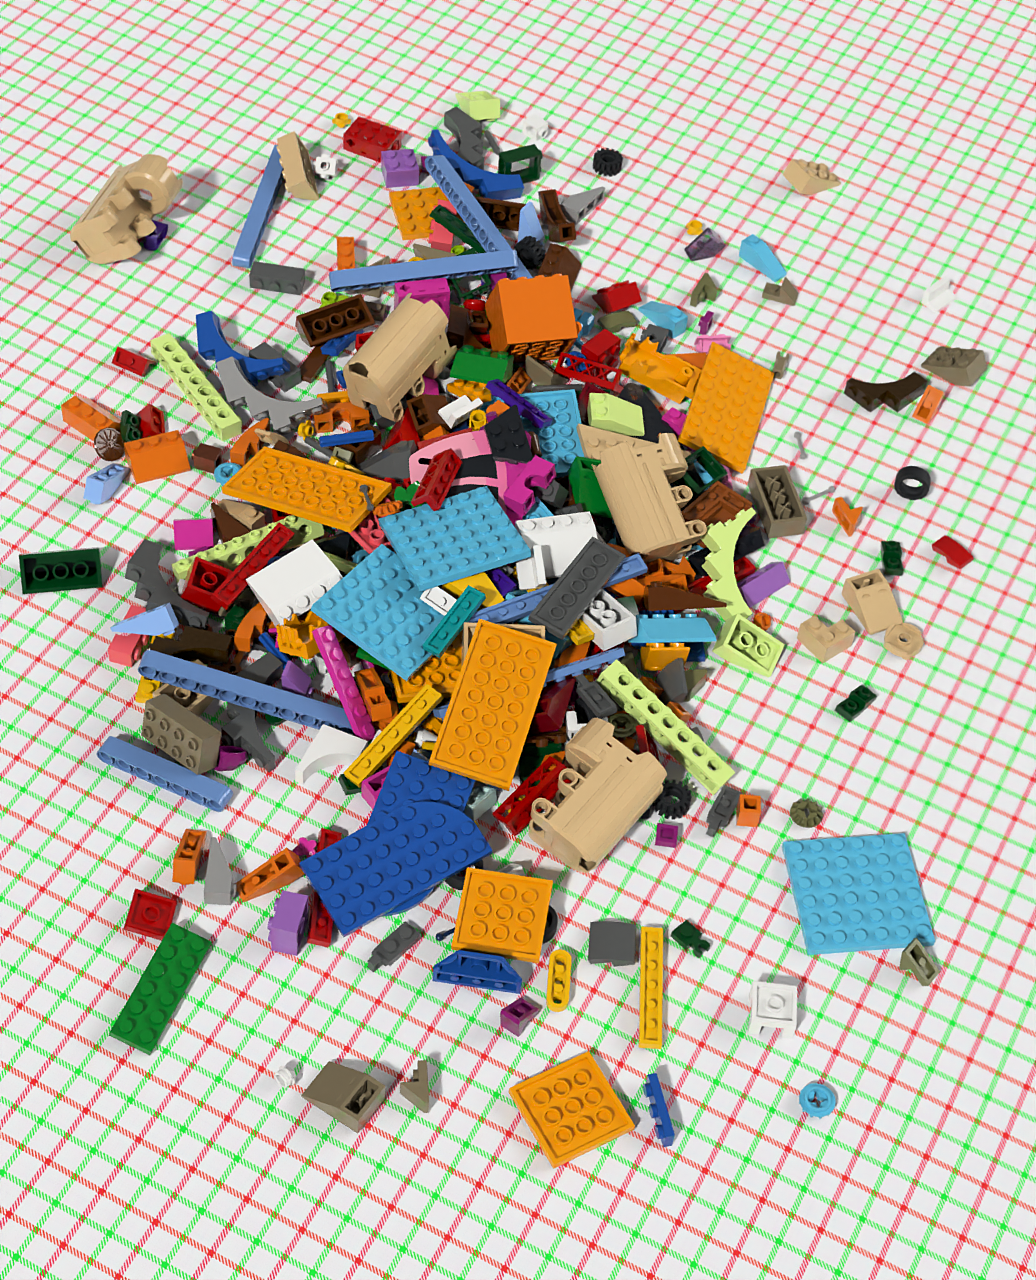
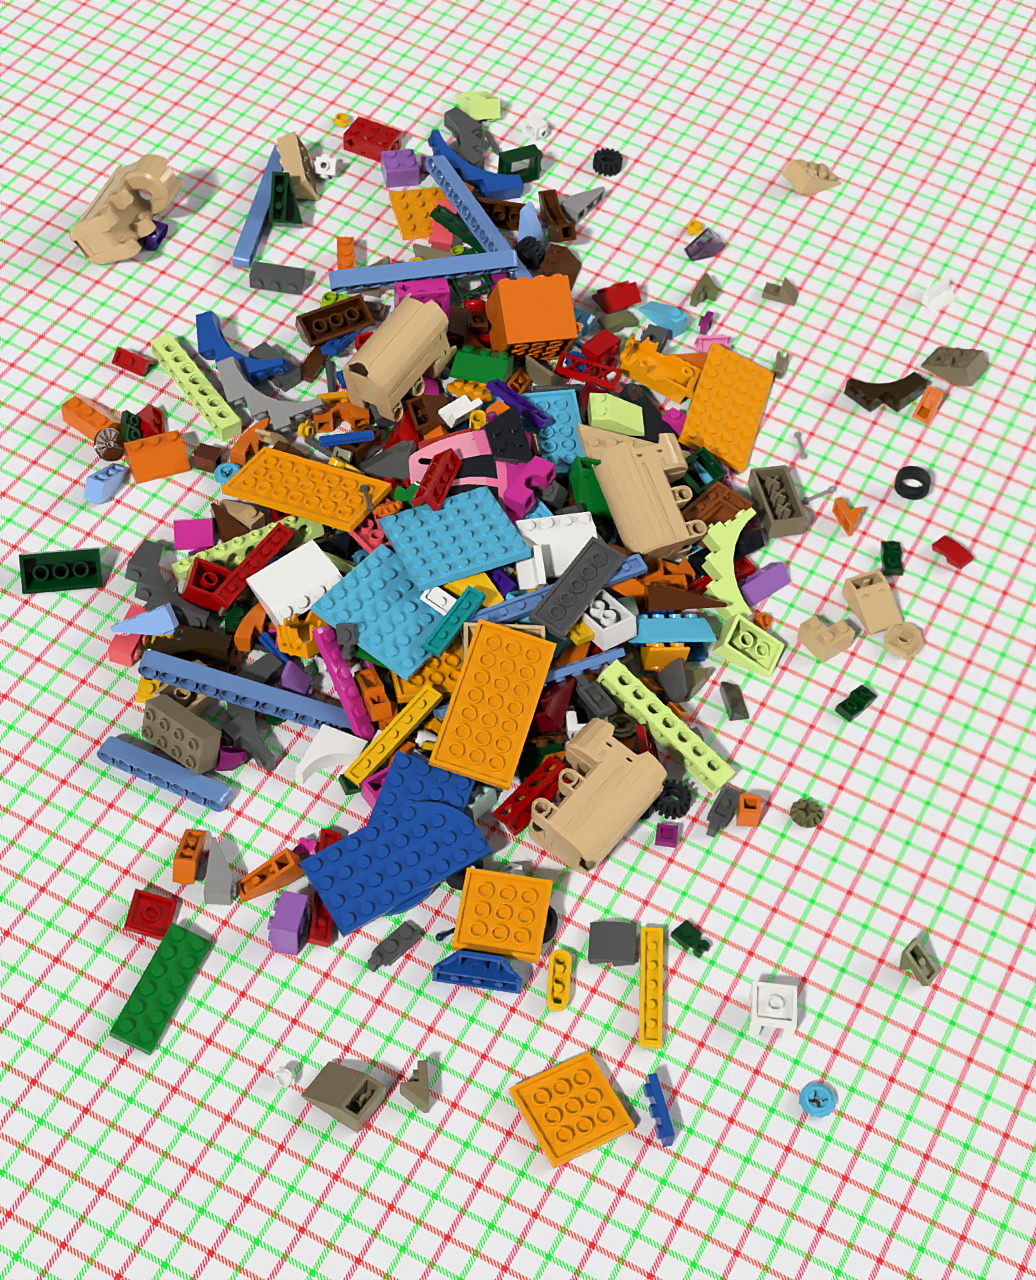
magenta slope [500,998,539,1037] -> none
medium azure slope [739,234,787,282] -> none
medium azure plate [782,833,935,955] -> none
none -> dark green wedge [269,171,304,229]
none -> dark grey plate [336,623,359,660]
none -> clear smoke slope [719,681,749,721]

